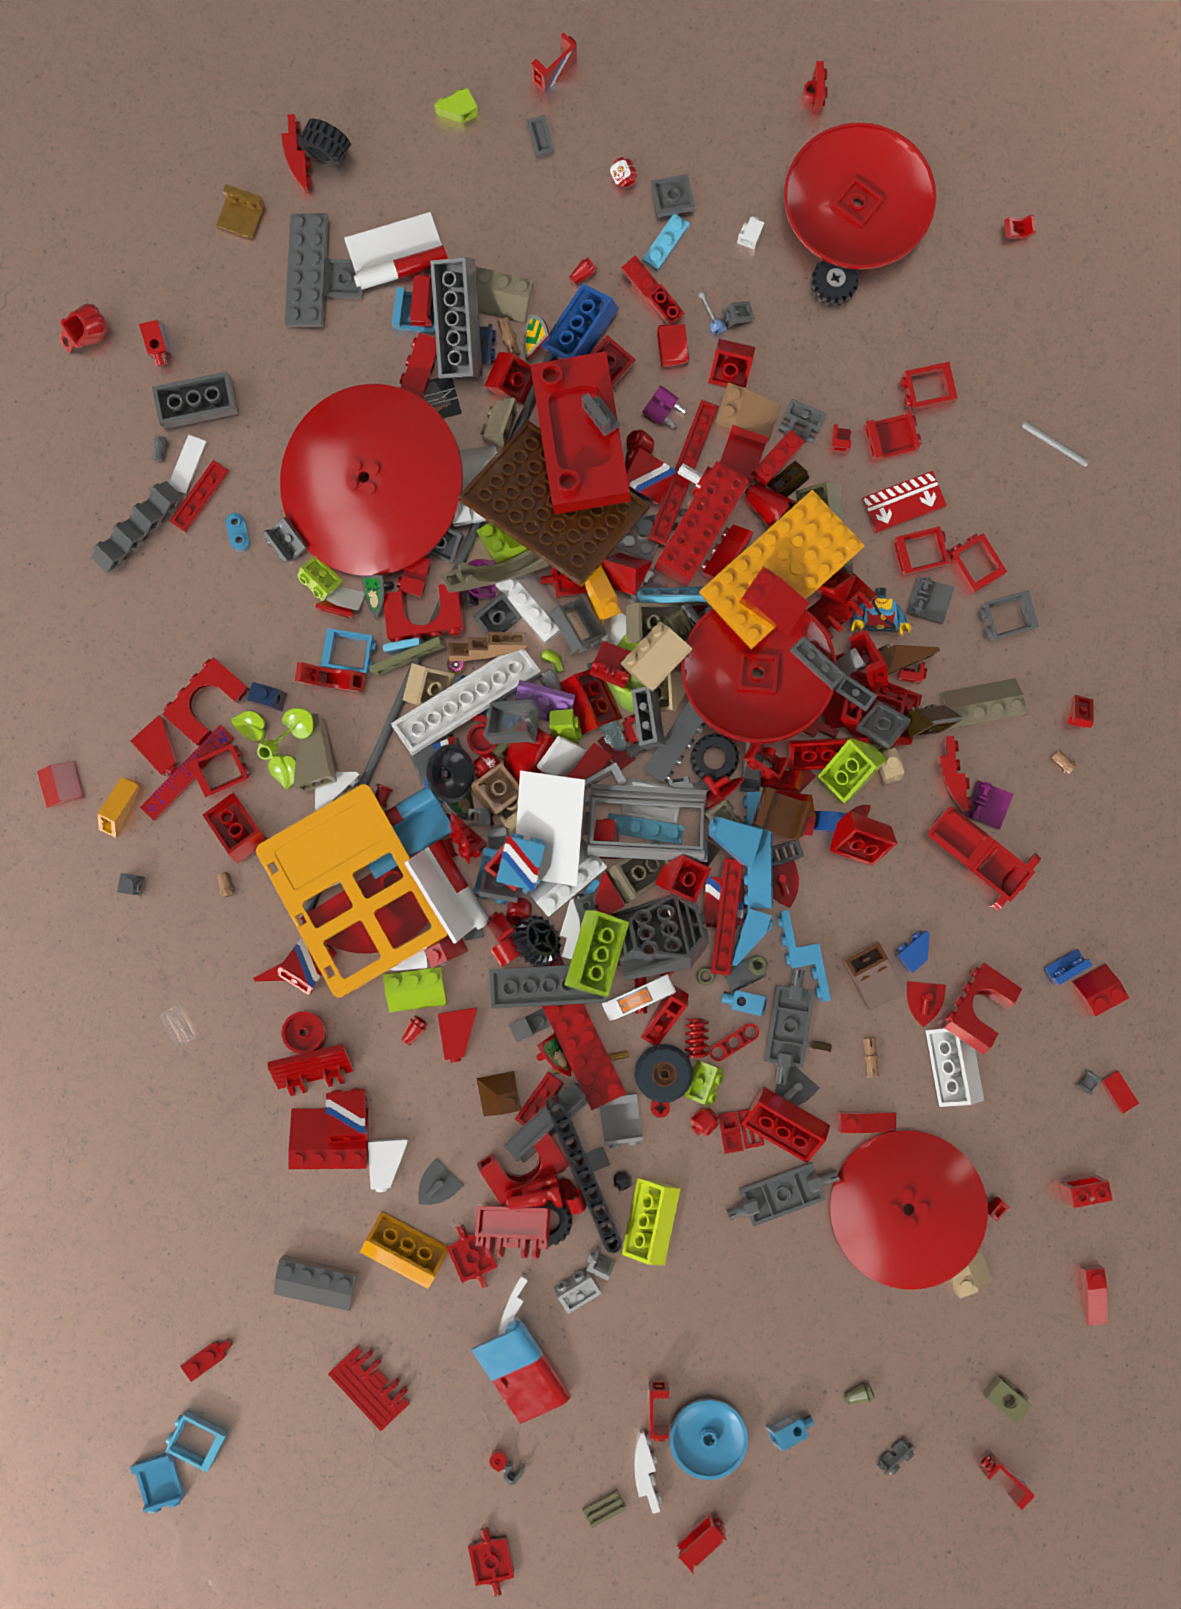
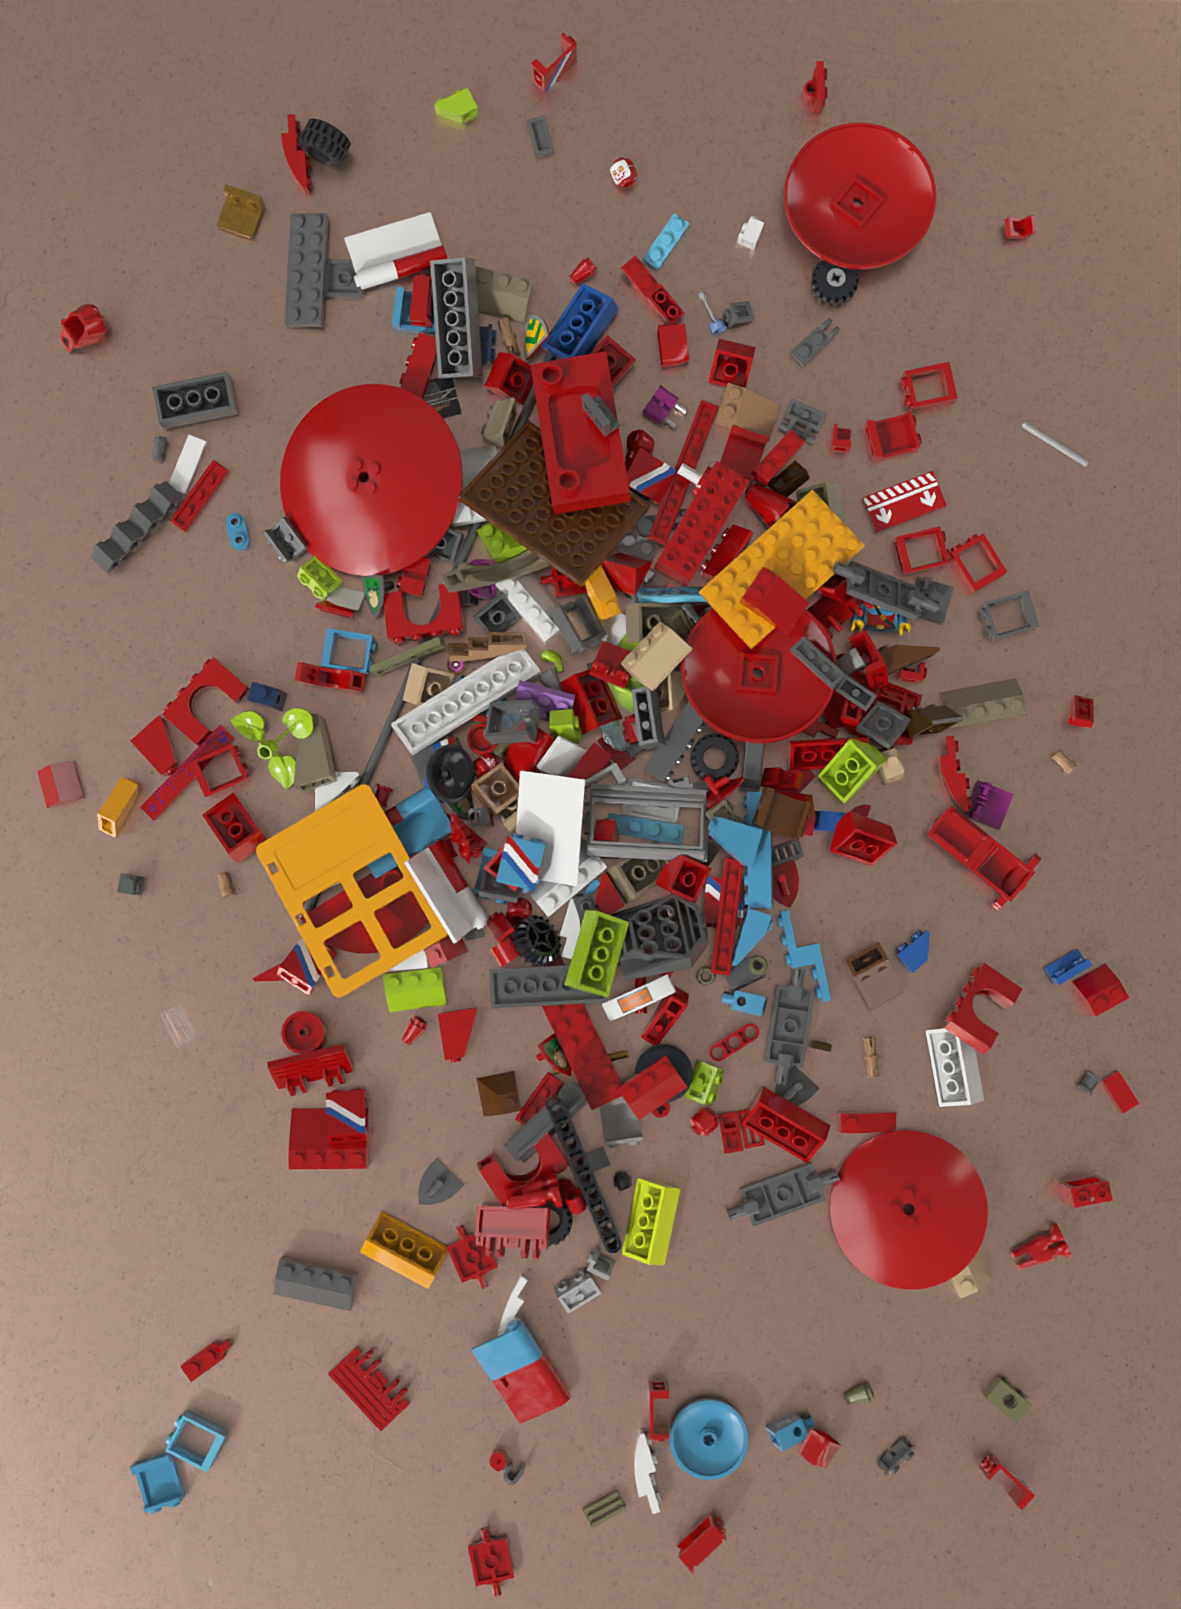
red torso [139,319,170,367] -> none
white slope [368,1138,409,1192] -> none
medium azure tile [383,638,425,654] -> none
light grey bracket [487,824,507,849] -> none
dark grey slope [509,1008,551,1042] -> none
dark grey tile [651,174,695,217] -> none
red piece [685,1018,709,1058] -> none
red window [743,743,790,780] -> none
red shield [907,981,946,1027] -> none
red plate [988,1196,1010,1222] -> none
slope [1080,1264,1108,1326] -> none
none -> red slope [617,1055,687,1120]
none -> dark grey hinge [790,318,841,367]
none -> red piece [798,1428,841,1468]
none -> dark grey plate [832,561,940,620]
none -> red piece [1011,1222,1072,1270]

